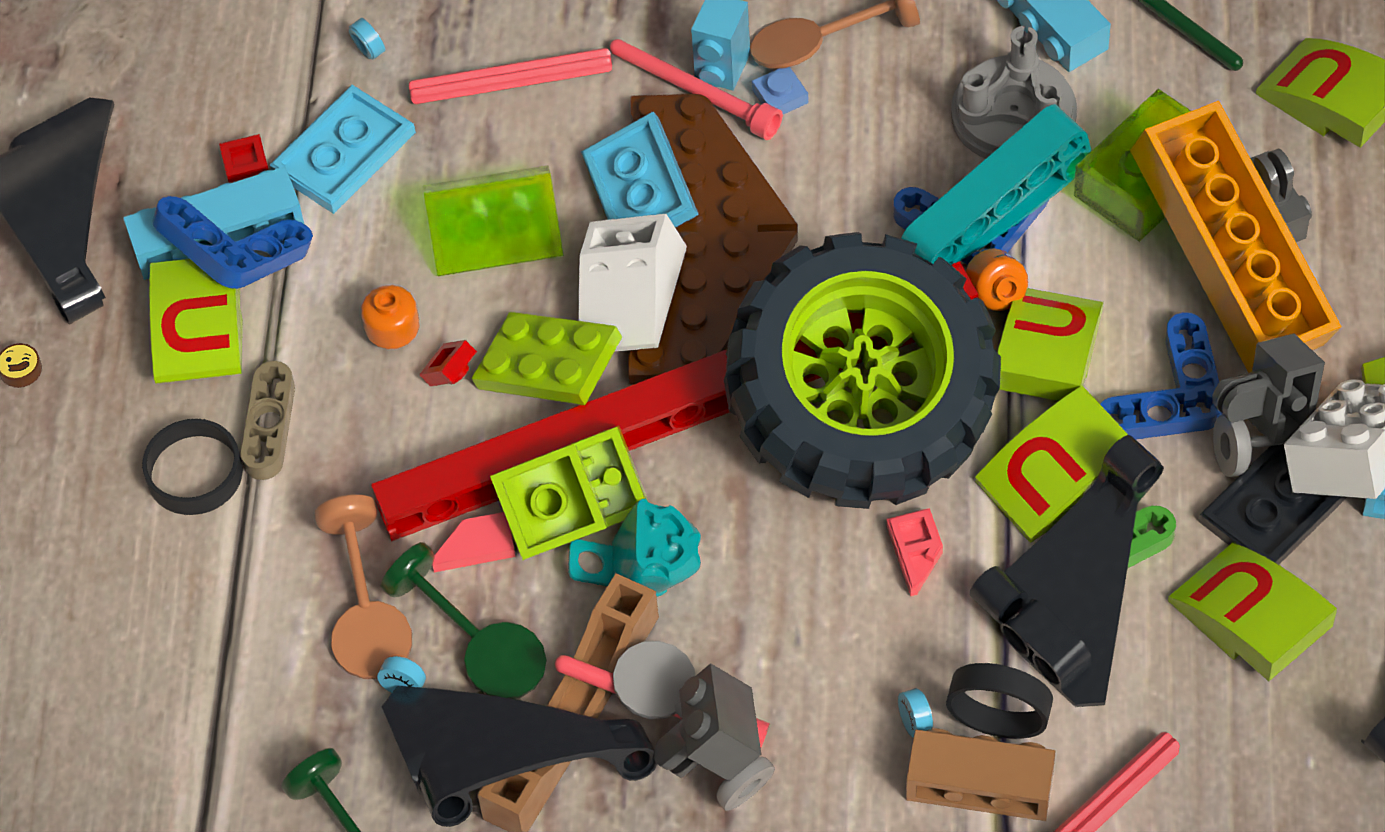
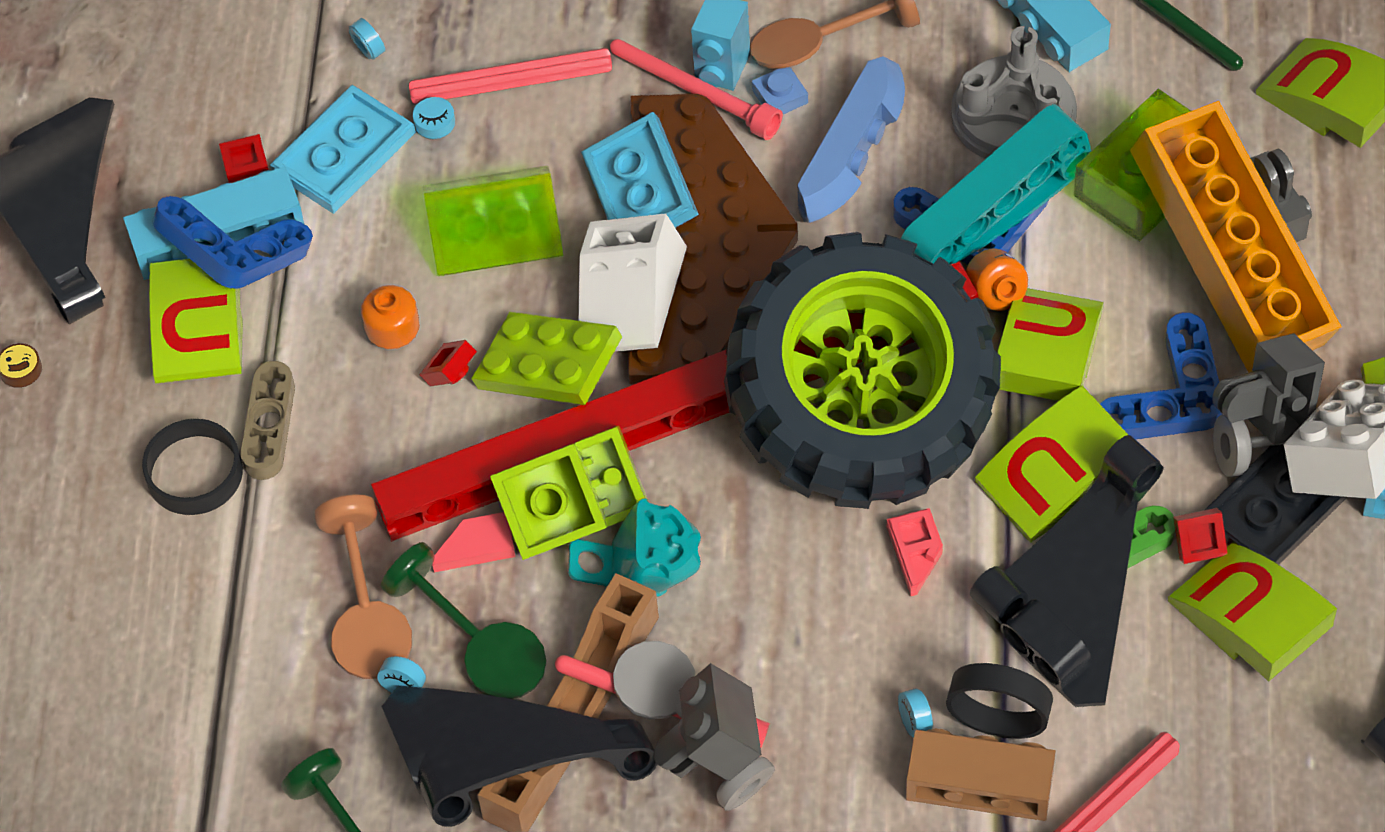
none -> medium azure tile [413,97,455,139]
none -> medium blue brick [797,56,905,223]
none -> red plate [1173,508,1228,564]

